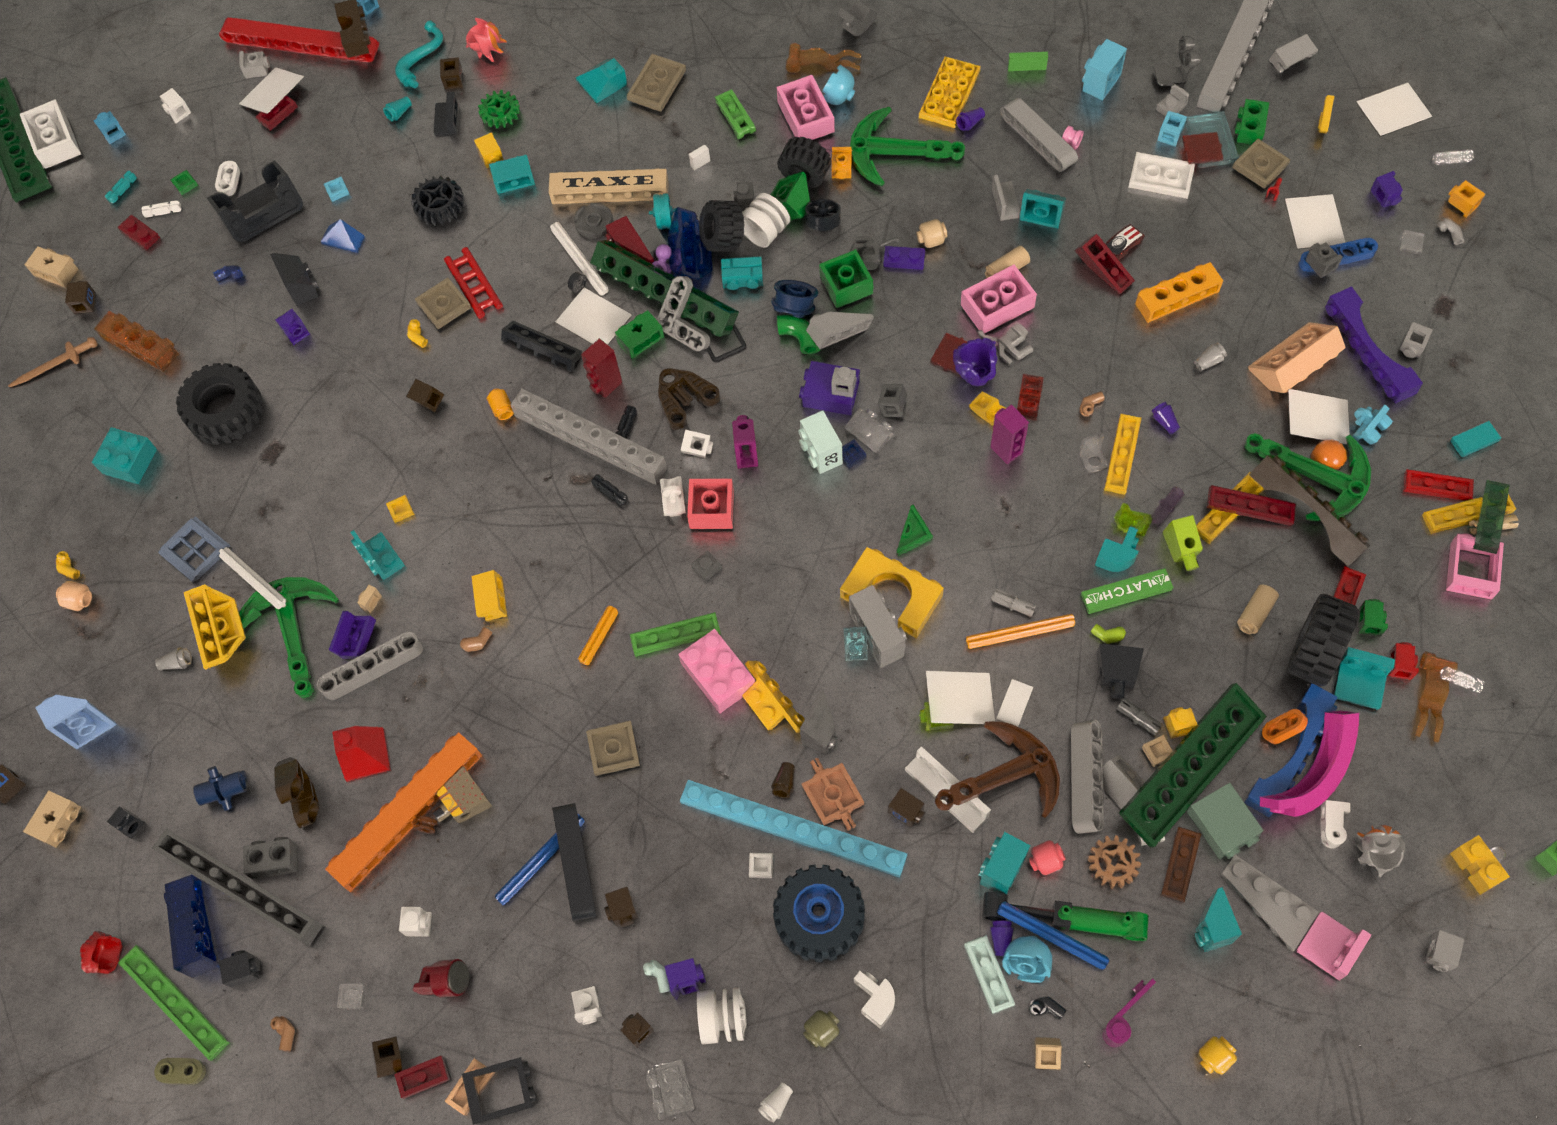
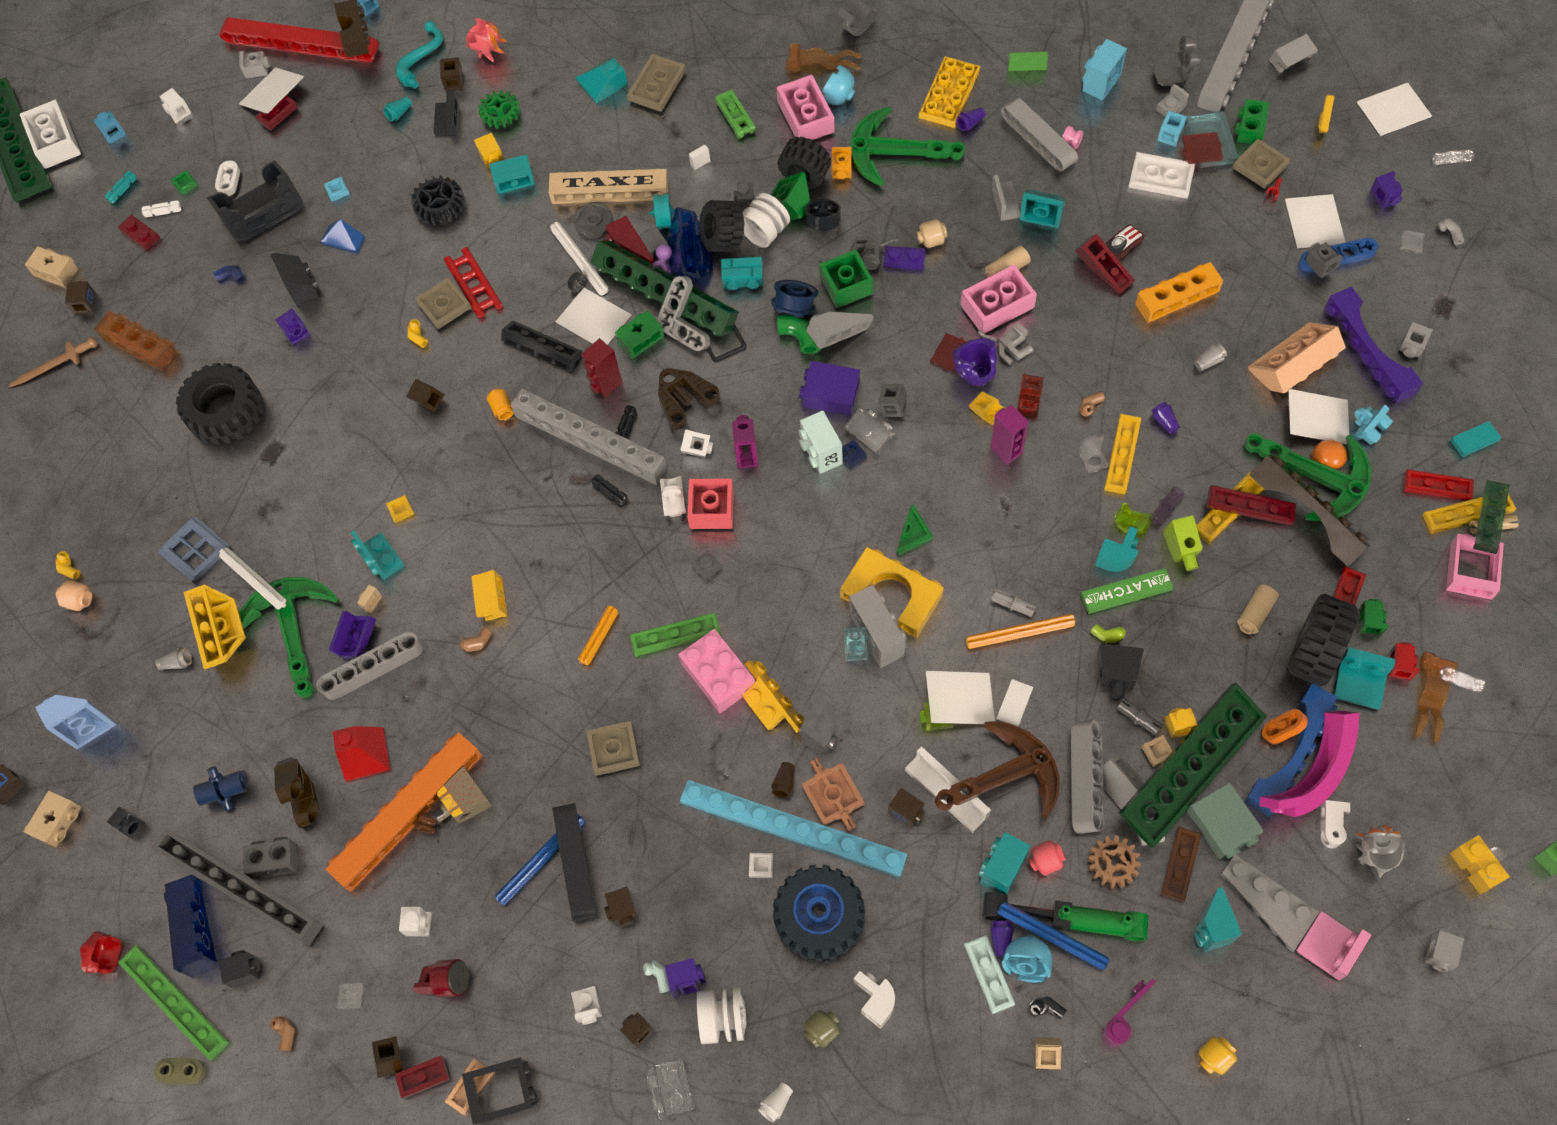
teal brick [92,427,157,485] -> none
light grey brick [832,366,857,398] -> none
light orange brick [1448,180,1485,218] -> none

